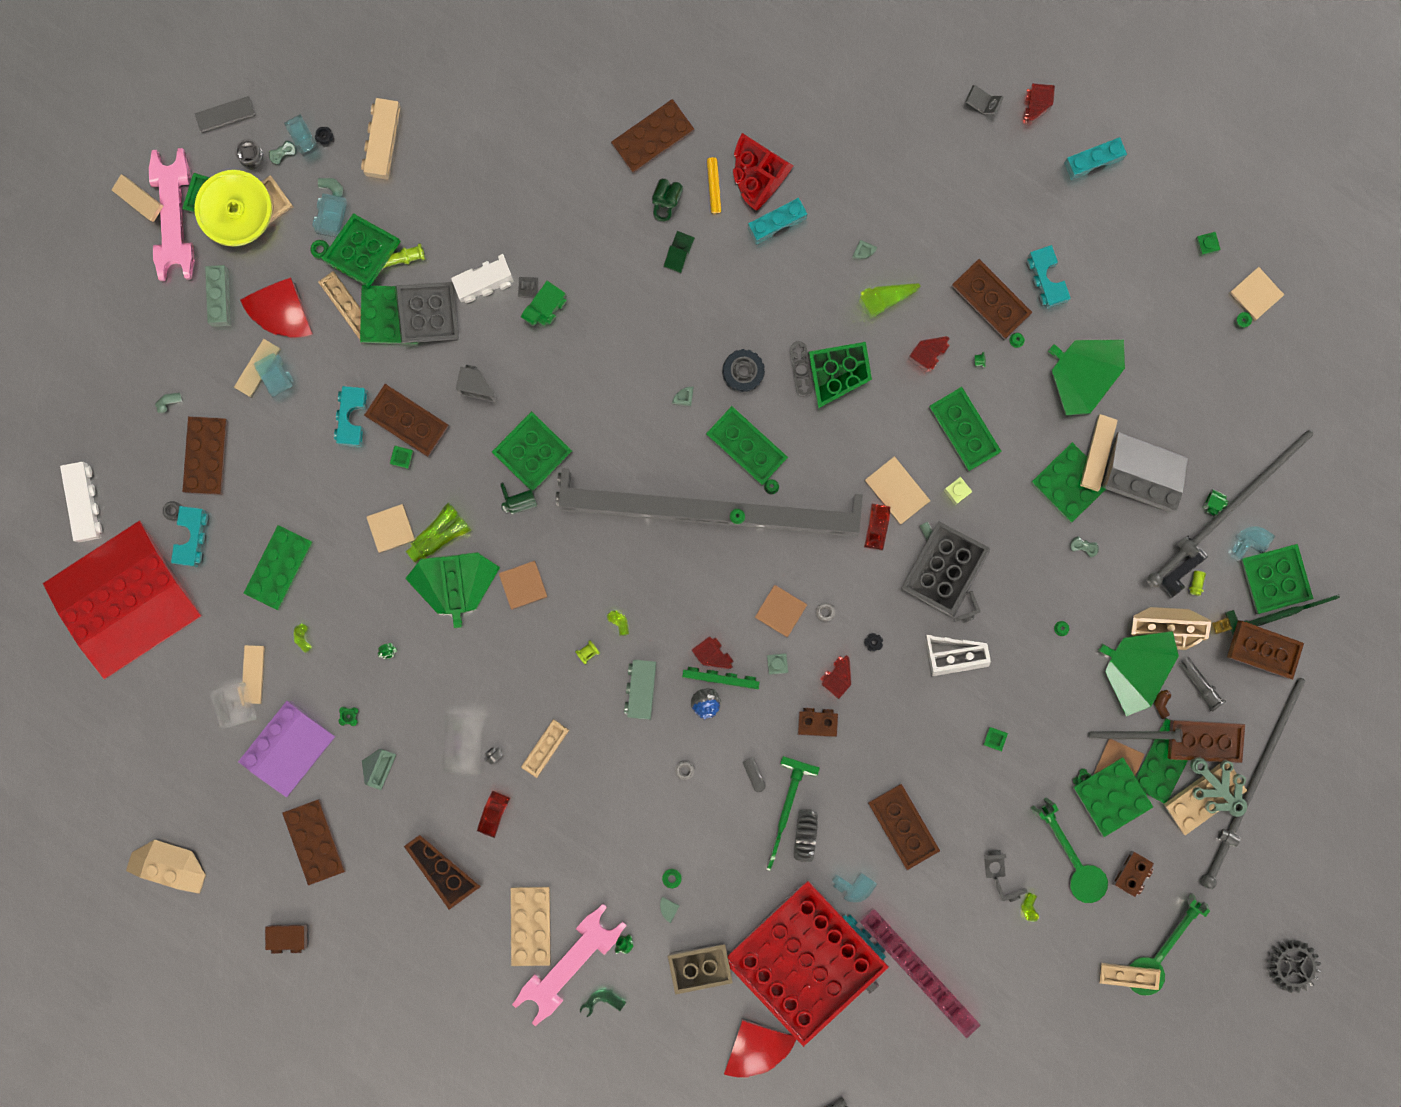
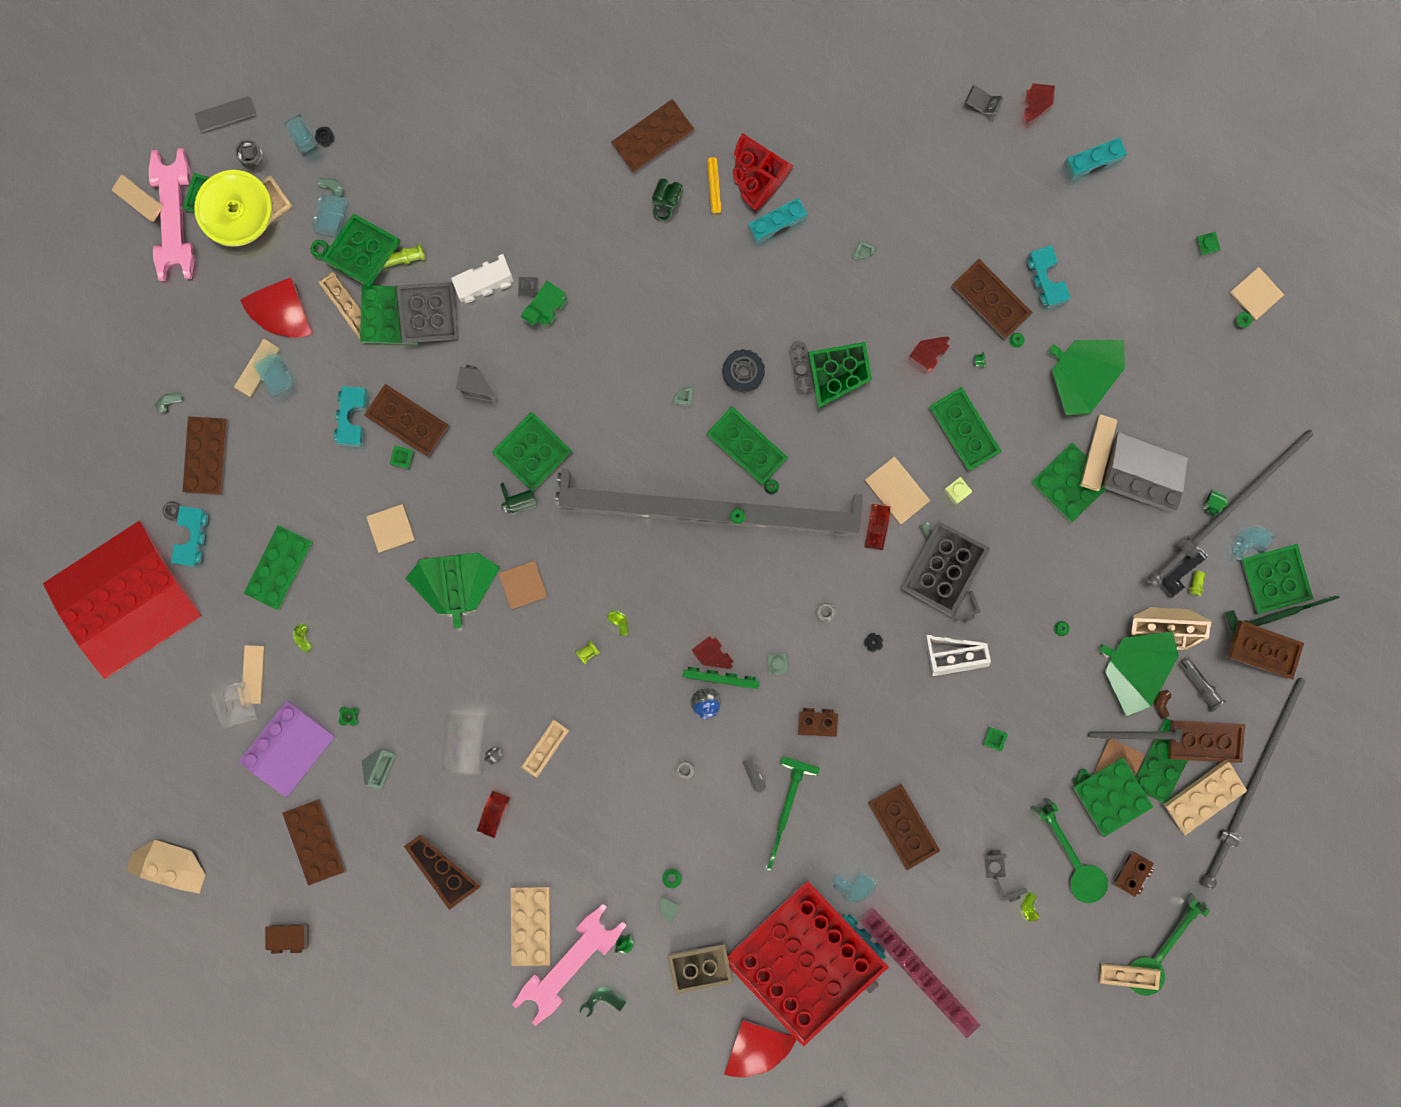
white brick [60,462,102,543] -> none
sand green brick [205,265,231,327] -> none
sand green piece [269,140,296,164] -> none
tan brick [361,98,401,180] -> none
green plate [378,643,397,659] -> none
clear neon green piece [406,502,472,563] -> none
sand green brick [624,660,656,720] -> none
dark green slope [663,231,695,274] -> none
medium nougat tile [755,585,807,637] -> none
dark grey gear [794,810,818,862] -> none
clear red slope [821,655,851,699] -> none
clear neon green slope [859,283,921,319] -> none
sand green piece [1070,536,1099,557] -> none
sand green plant [1190,757,1247,817] -> none
clear yellow piece [1212,618,1232,634] -> none
dark grey gear [1268,940,1321,993] -> none

